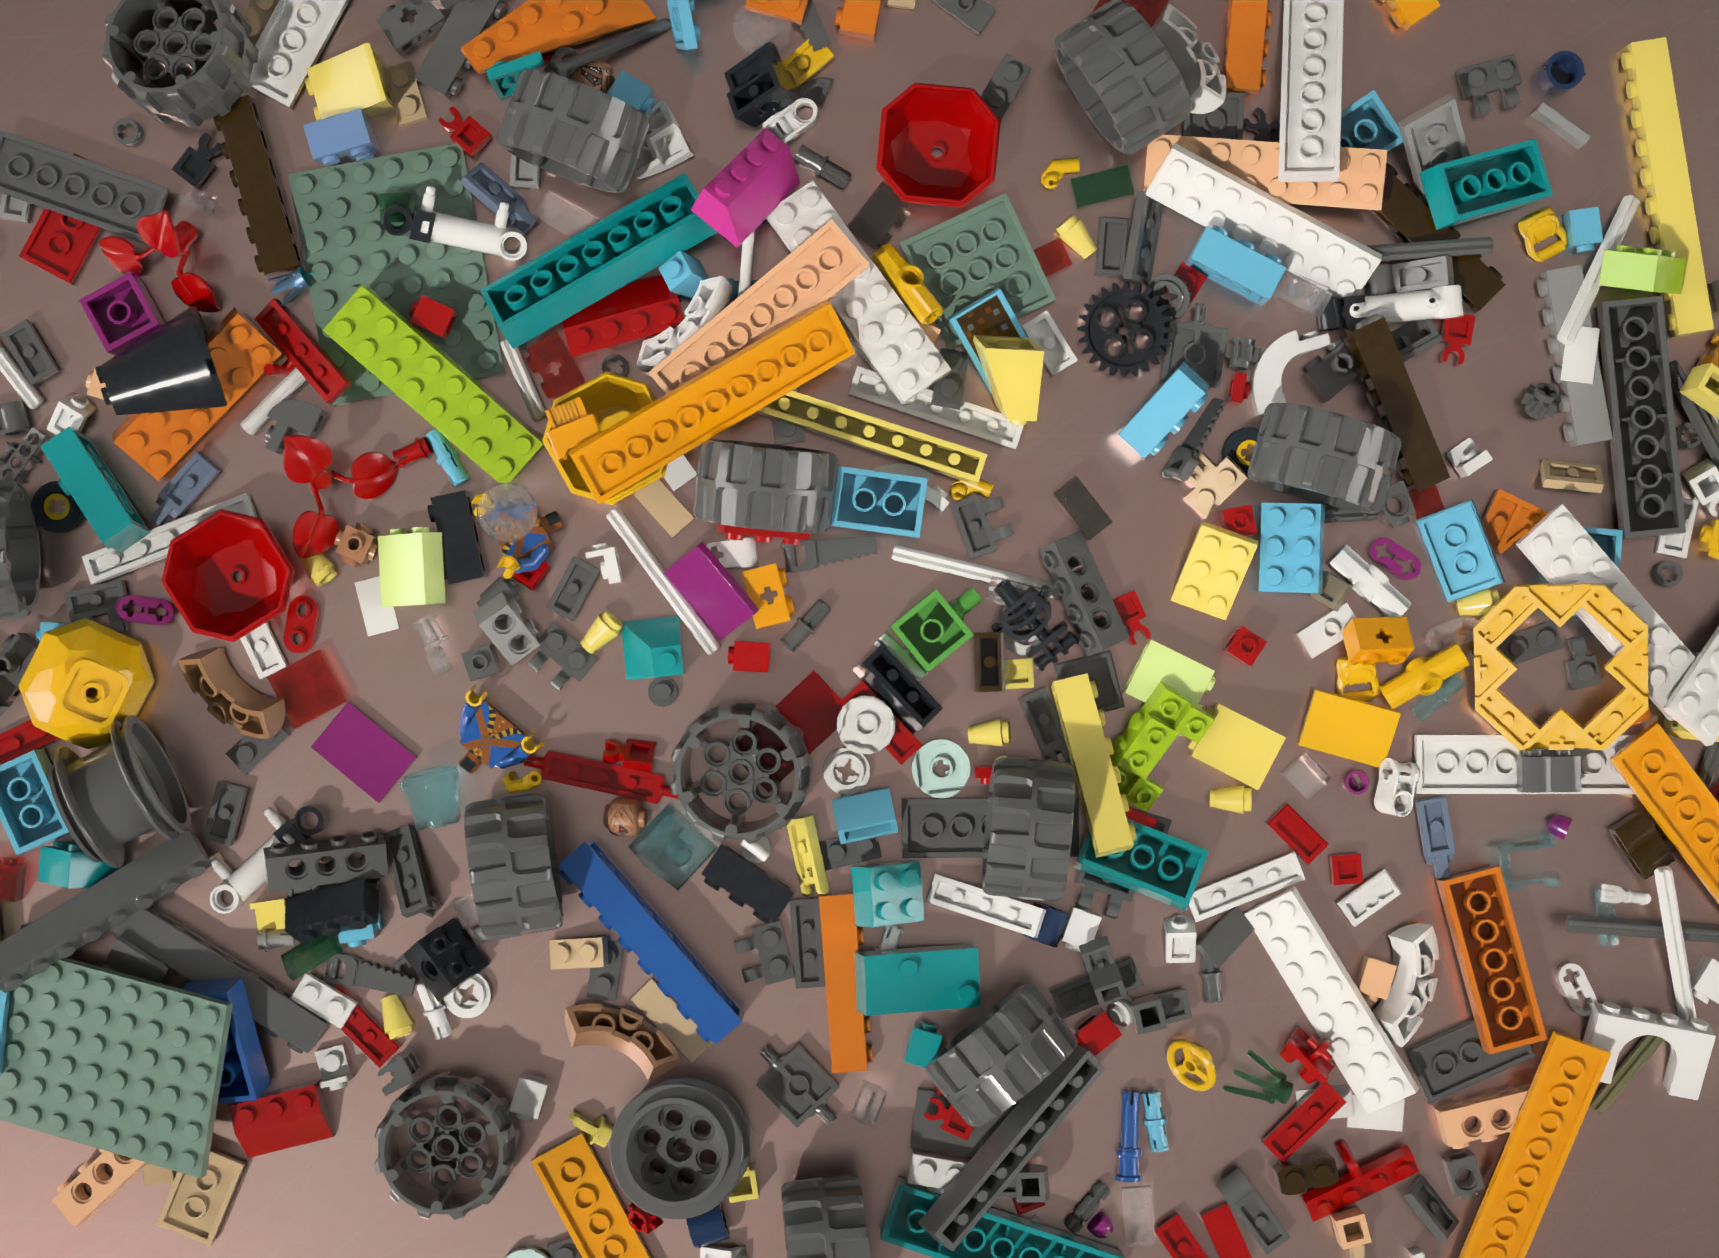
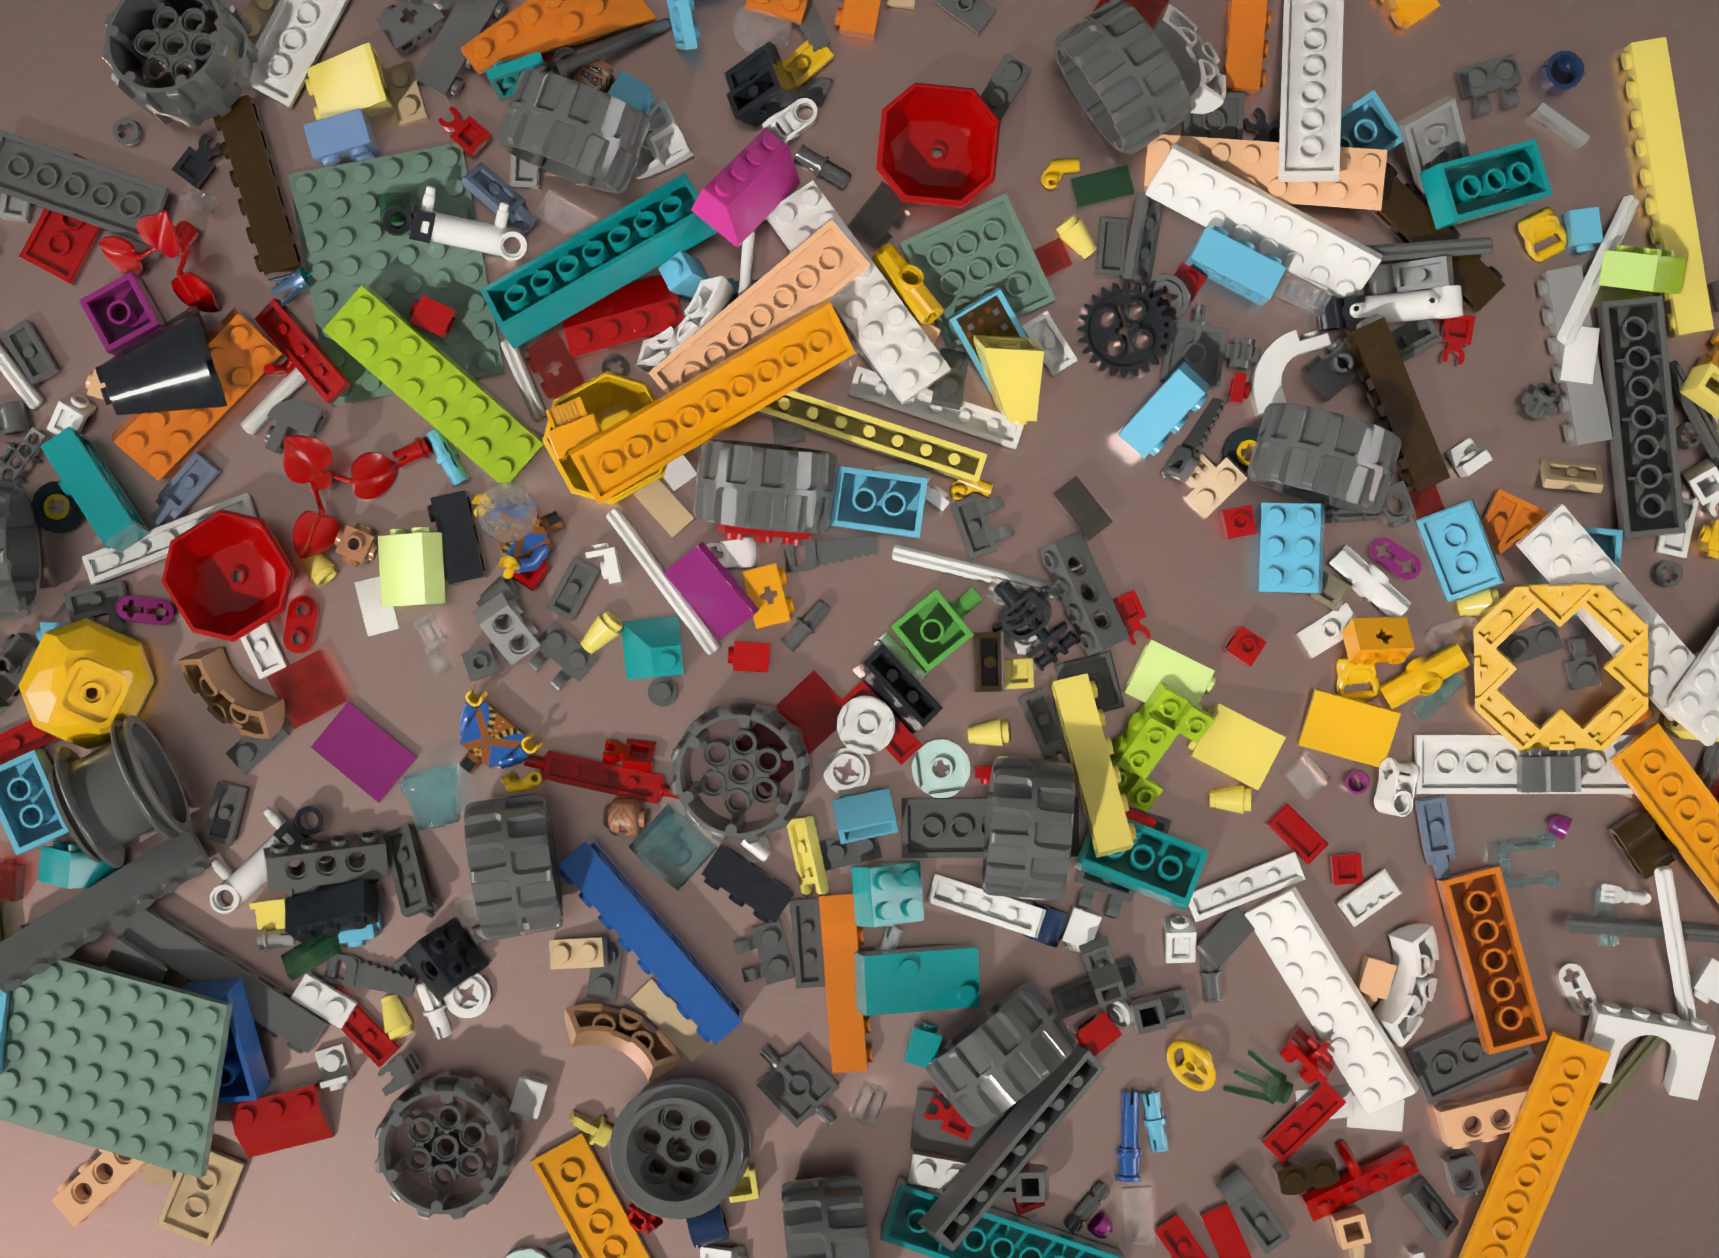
light yellow plate [1170,521,1258,620] -> none

